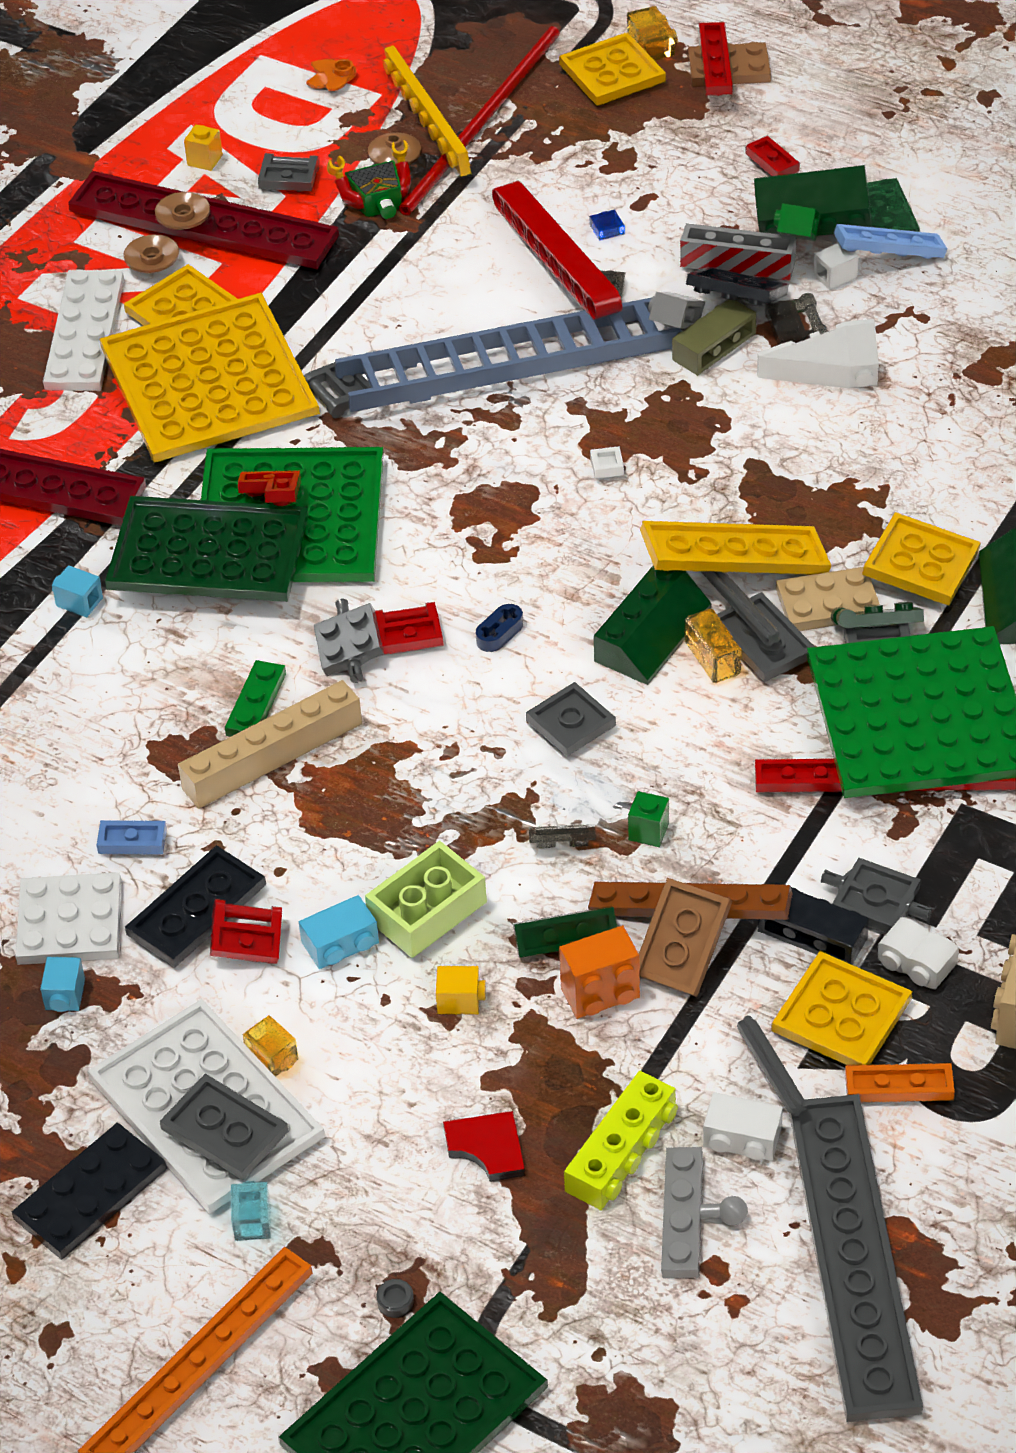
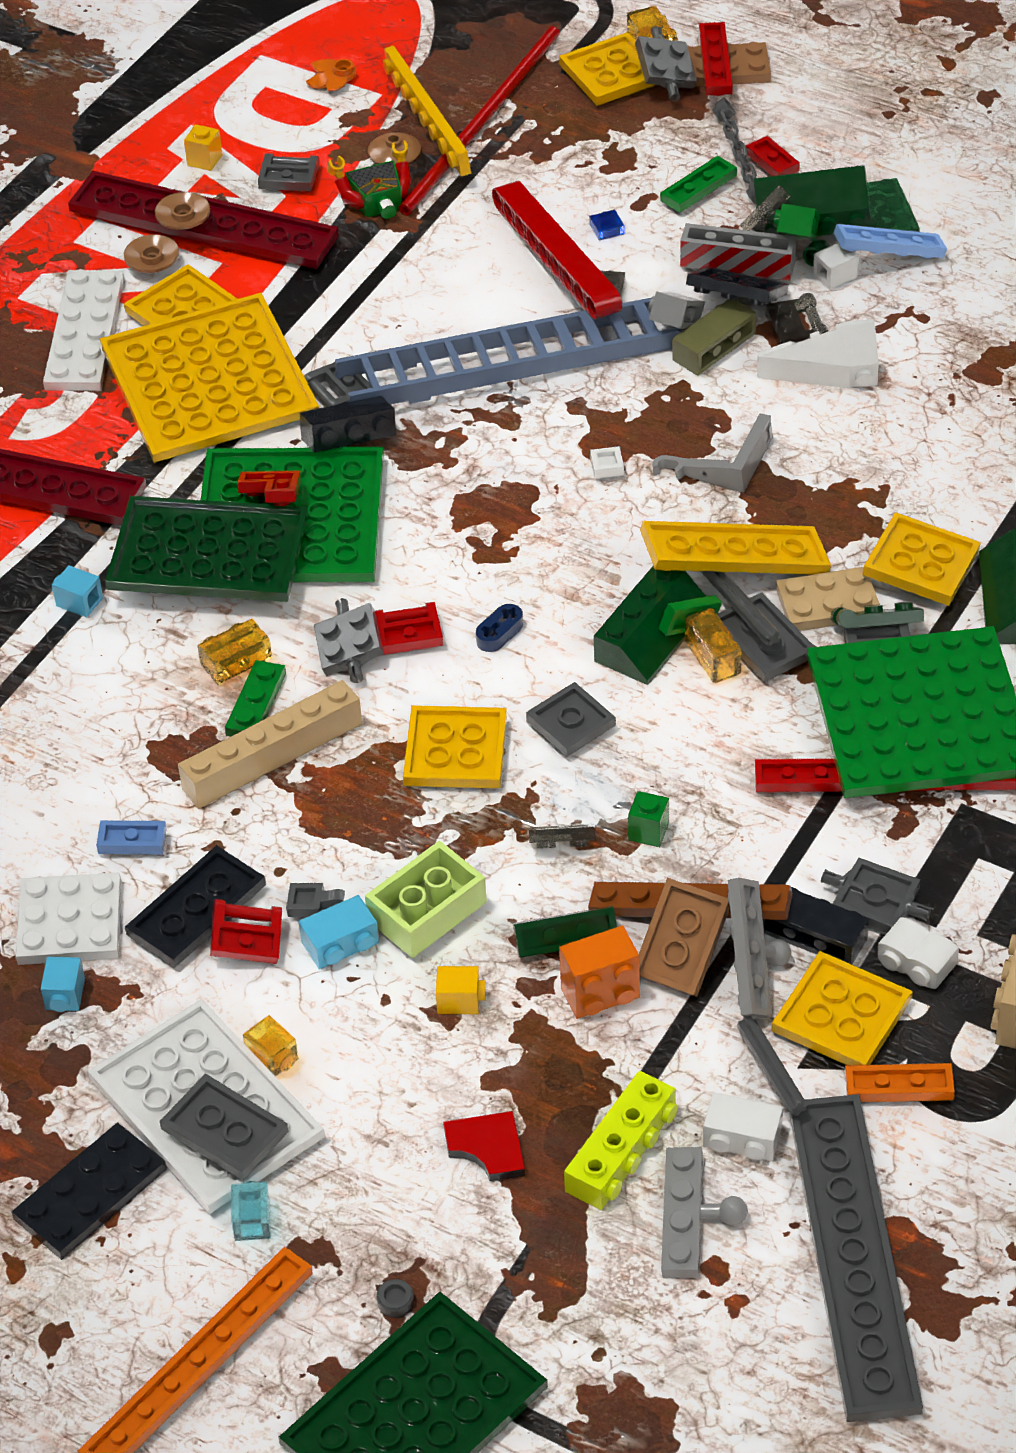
none -> clear yellow brick [197,618,272,685]
none -> dark grey plate [286,883,345,917]
none -> black brick [300,396,396,453]
none -> yellow plate [403,705,507,789]
none -> dark grey plate [635,26,697,101]
none -> light grey hinge [652,413,773,492]
none -> green plate [658,595,722,636]
none -> green plate [660,155,737,213]
none -> dark grey piece [712,97,757,204]
none -> light grey plate [728,877,791,1019]
none -> clear smoke plate [740,185,791,232]
none -> dark green hose [803,240,830,267]

